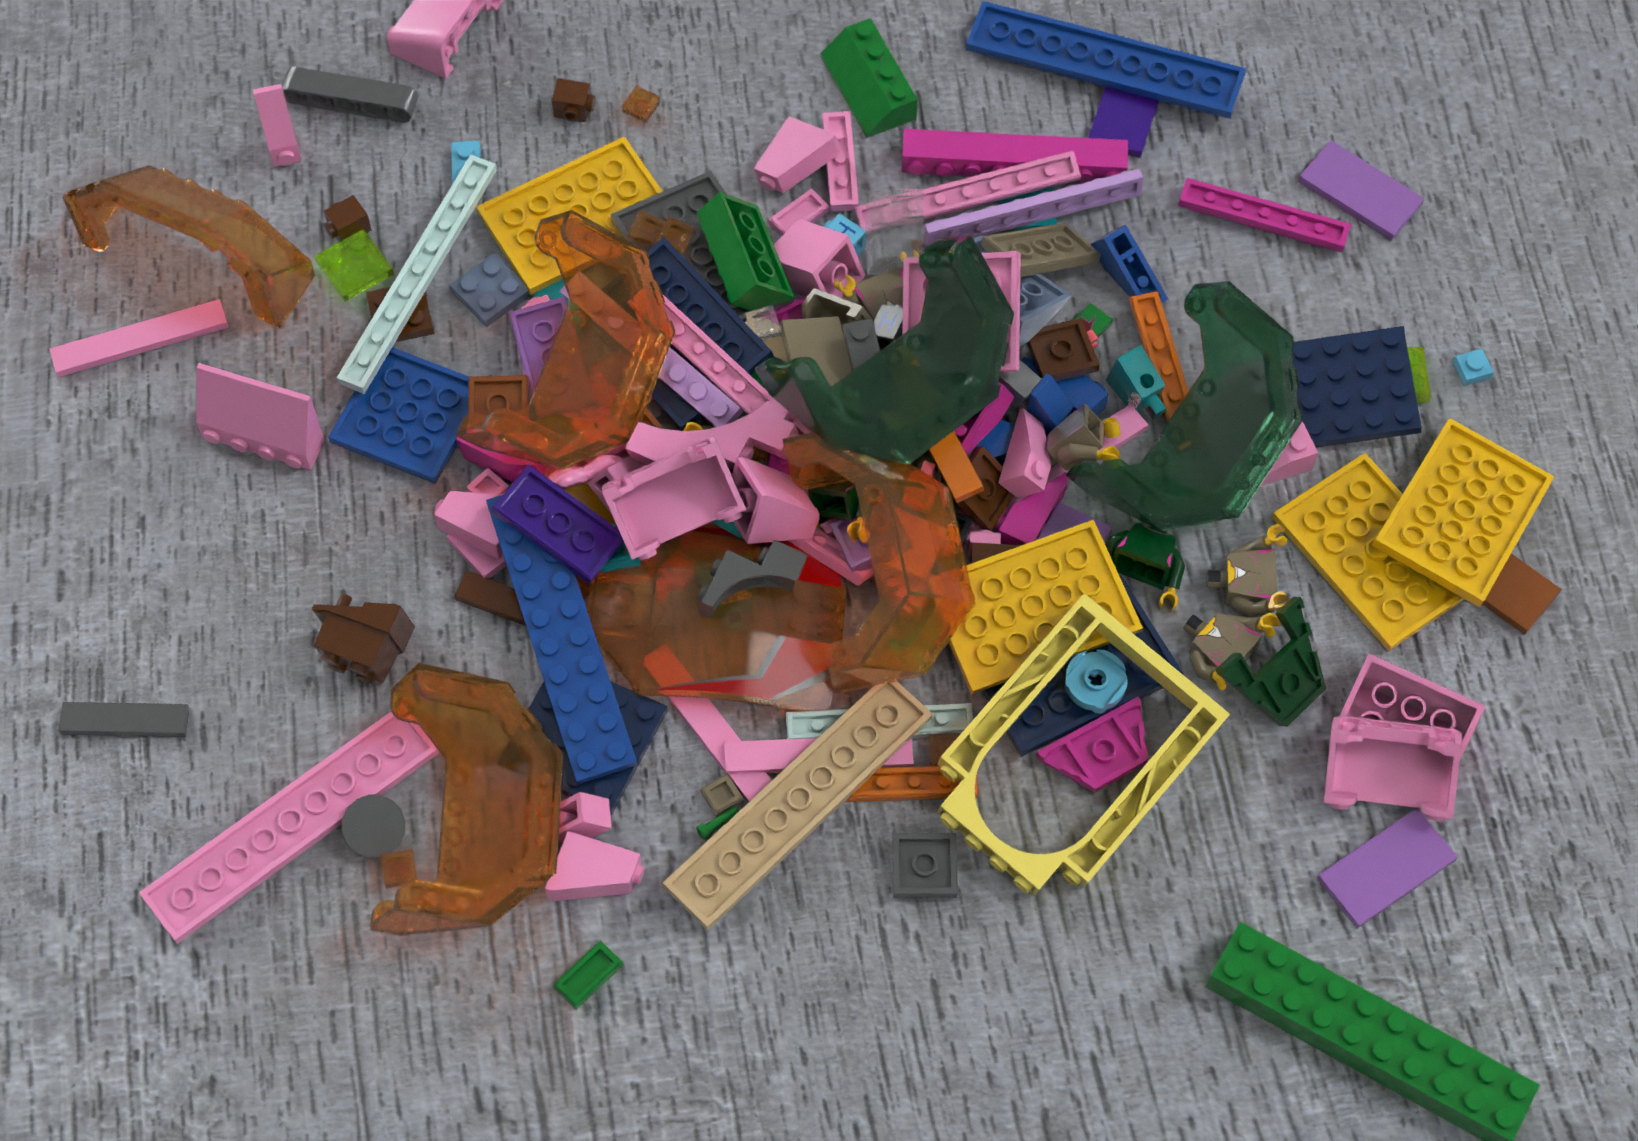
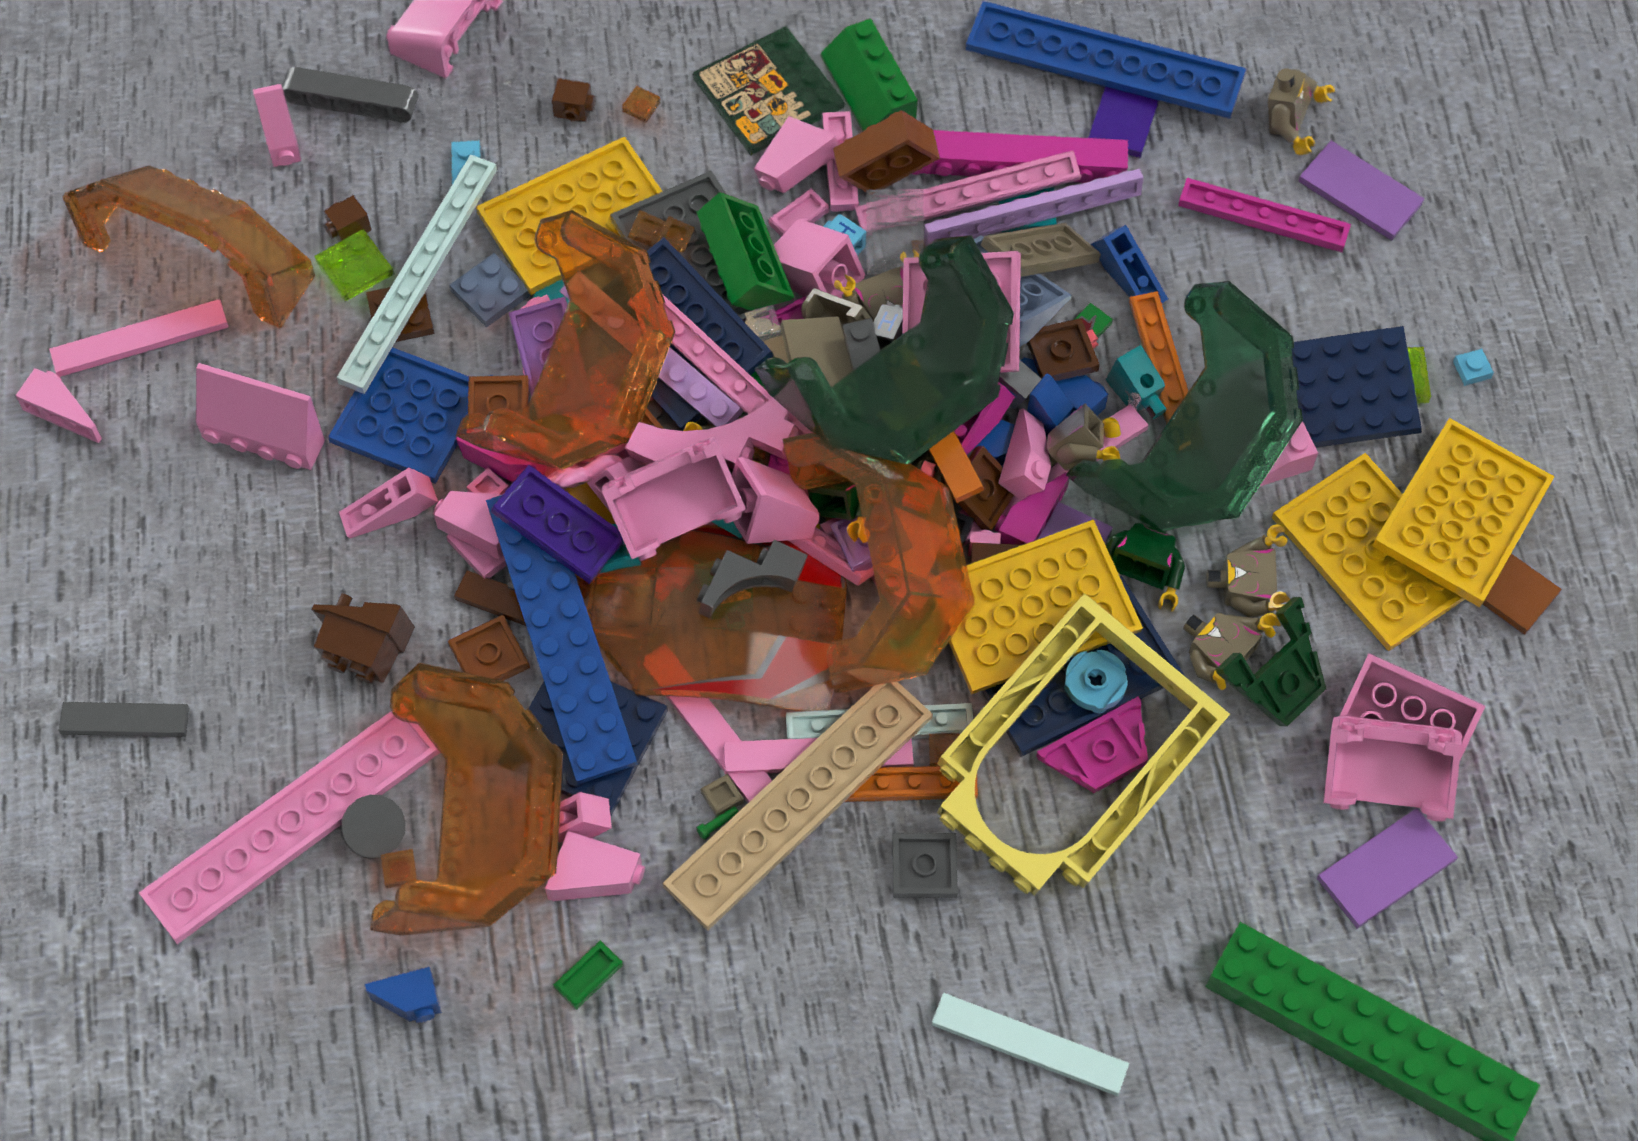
none -> bright pink slope [15,368,102,443]
none -> bright pink slope [339,468,438,538]
none -> blue slope [365,967,442,1022]
none -> dark orange tile [447,615,530,695]
none -> plate [693,26,844,156]
none -> dark orange brick [833,110,940,195]
none -> light aqua tile [932,993,1129,1096]
none -> dark tan torso [1268,68,1335,155]

